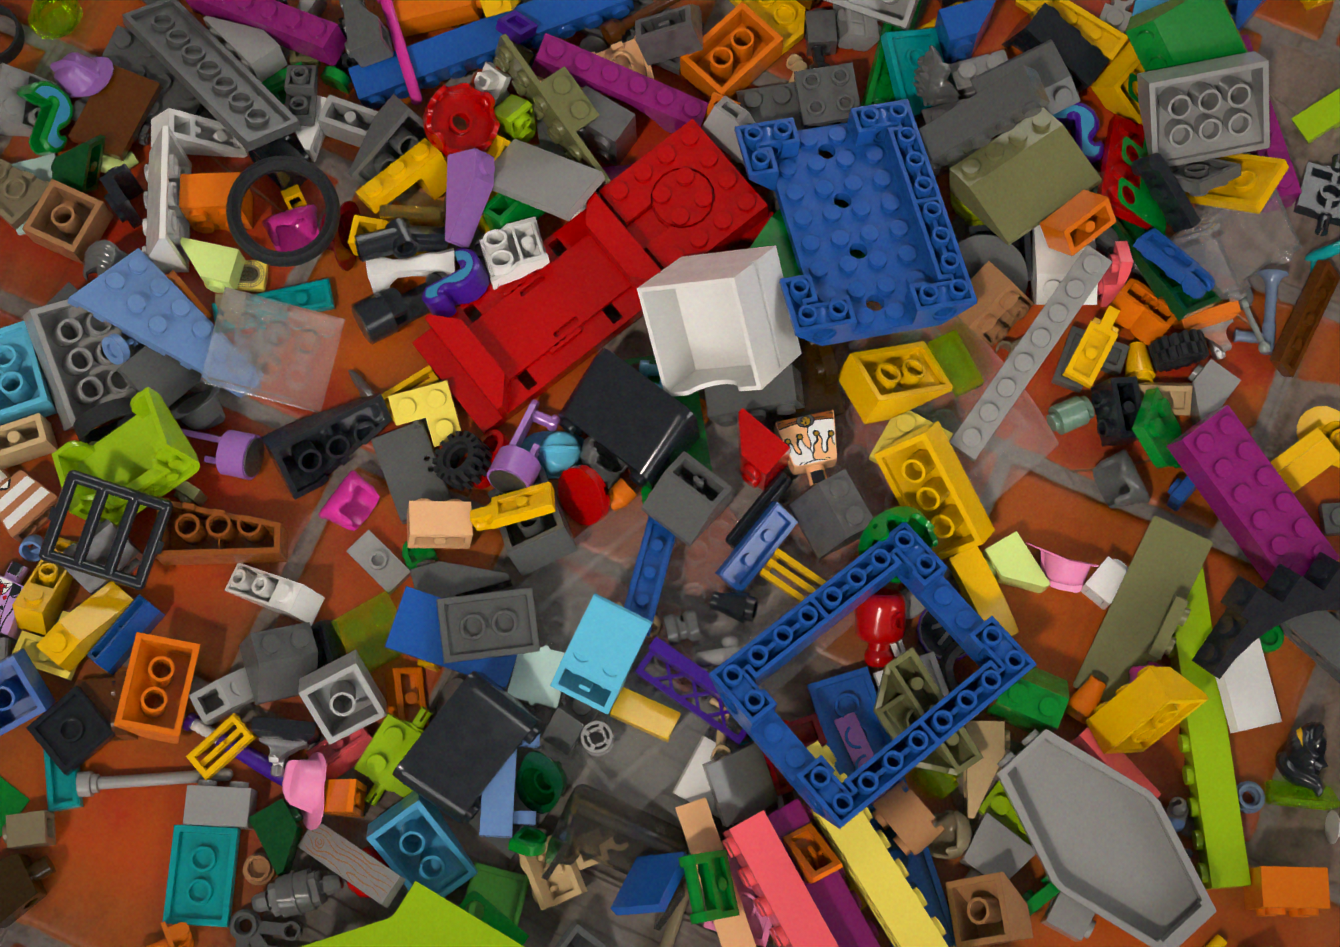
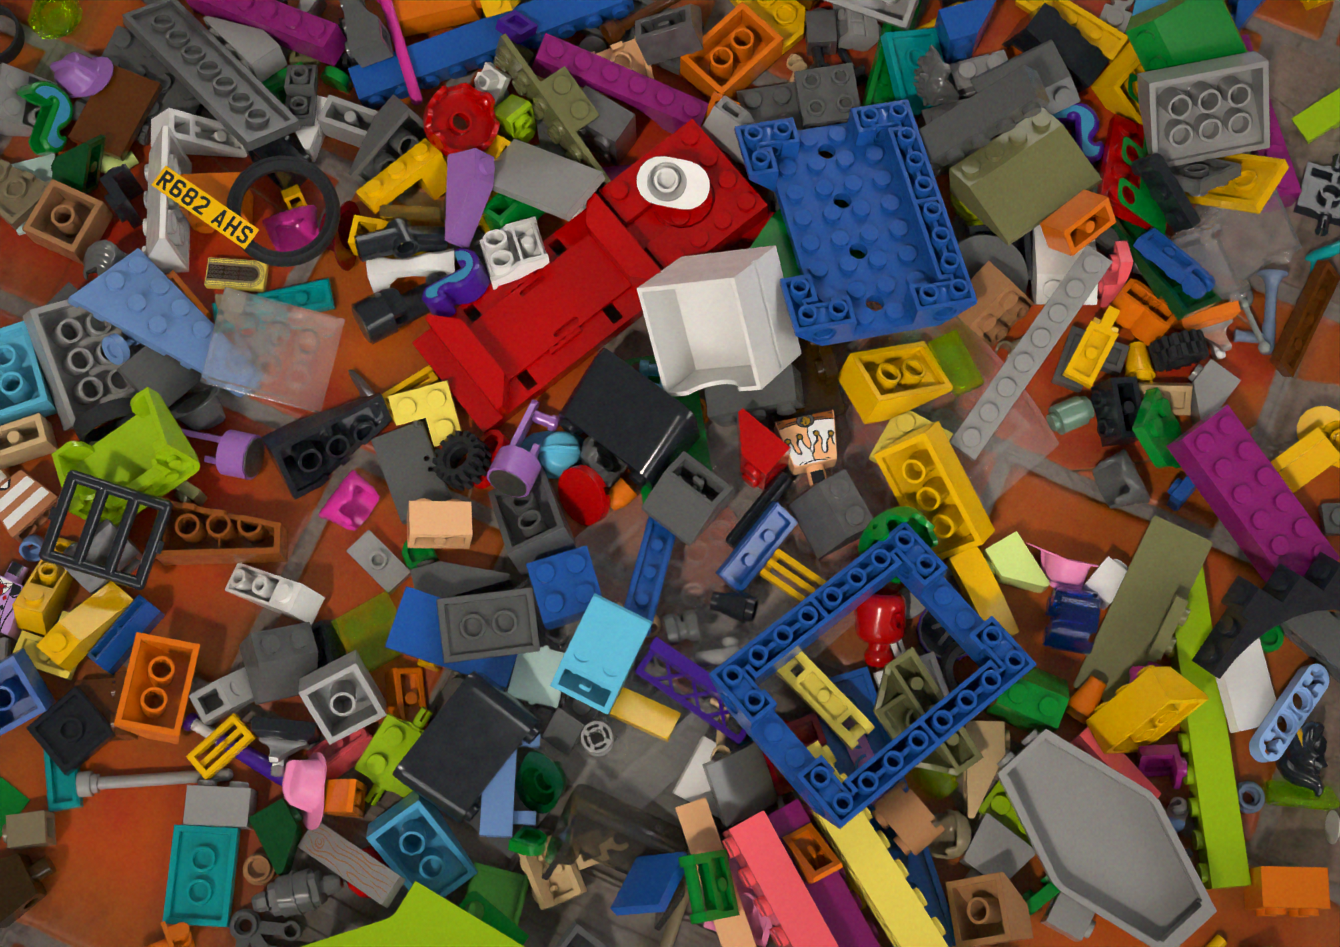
yellowish green slope [180,237,246,294] -> none
yellow hinge [470,482,556,531] -> none
none -> yellow sticker [151,166,259,249]
none -> blue brick [526,545,602,631]
none -> white piece [637,156,710,209]
none -> light yellow plate [775,651,875,750]
none -> black piece [836,40,869,86]
none -> clear blue brick [1042,586,1100,655]
none -> magenta bracket [1135,744,1187,789]
none -> light blue beam [1249,664,1330,763]

